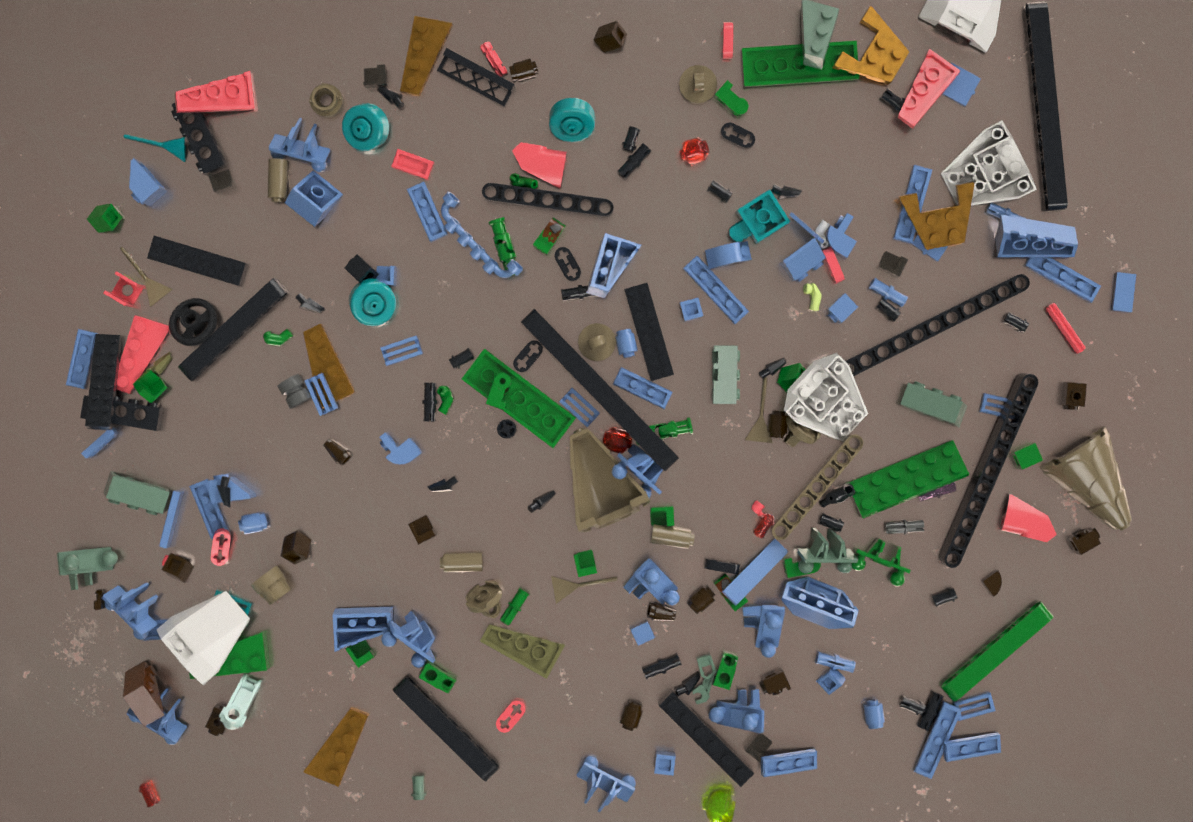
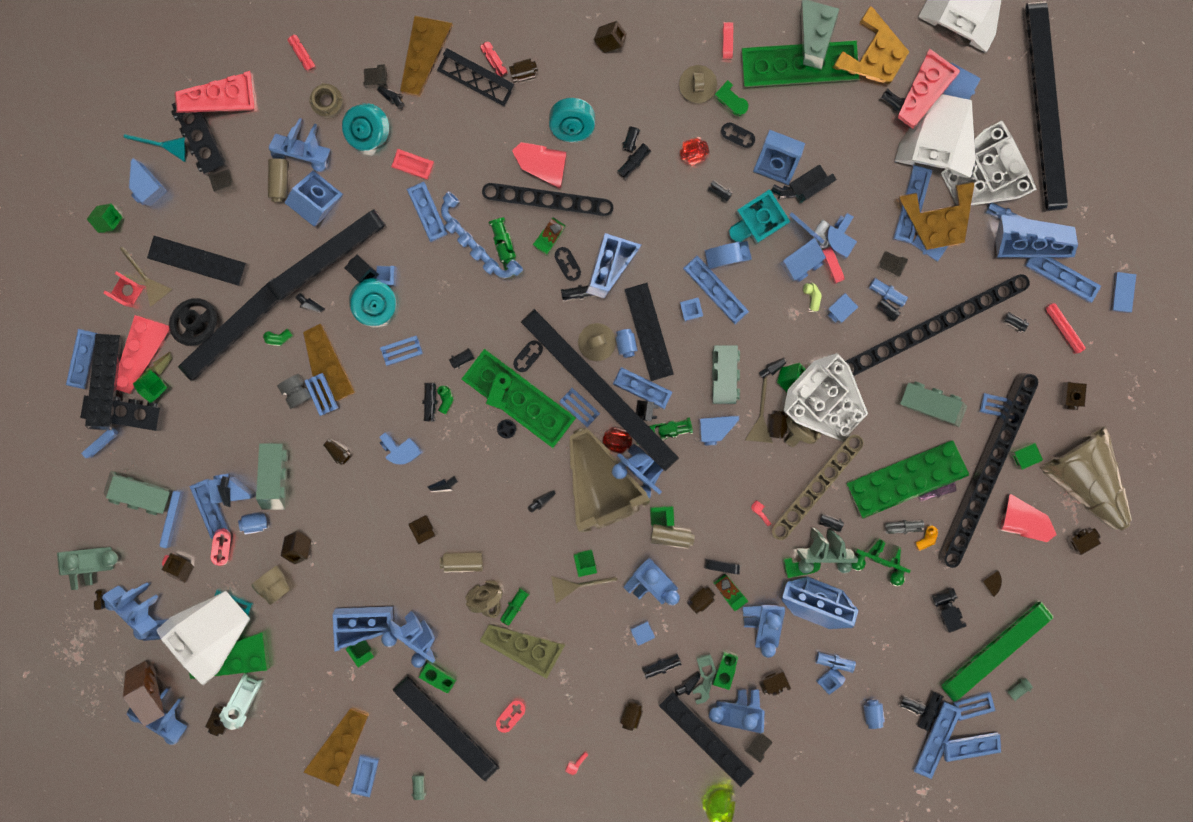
clear red pin [138,781,159,808] -> none
green arm [509,173,538,189] -> none
medium blue piece [576,756,636,813] -> none
dark brown cone [647,602,676,621] -> none
medium blue panel [654,750,676,776] -> none
medium blue tile [722,539,788,606] -> none
clear red pin [753,513,775,538] -> none
medium blue tile [761,749,817,777] -> none
black piece [820,483,855,508] -> none
none -> sand green wedge [256,444,288,510]
none -> black beam [267,209,386,301]
none -> coral axle [287,35,315,71]
none -> medium blue tile [351,755,379,798]
none -> coral hand [565,752,588,775]
none -> black tile [636,400,659,421]
none -> medium blue slope [698,416,739,446]
none -> medium blue slope [753,130,805,185]
none -> black panel [789,165,837,203]
none -> white wedge [895,94,975,178]
none -> light orange arm [915,525,938,551]
none -> black brick [938,601,967,633]
none -> sand green pin [1008,679,1033,702]

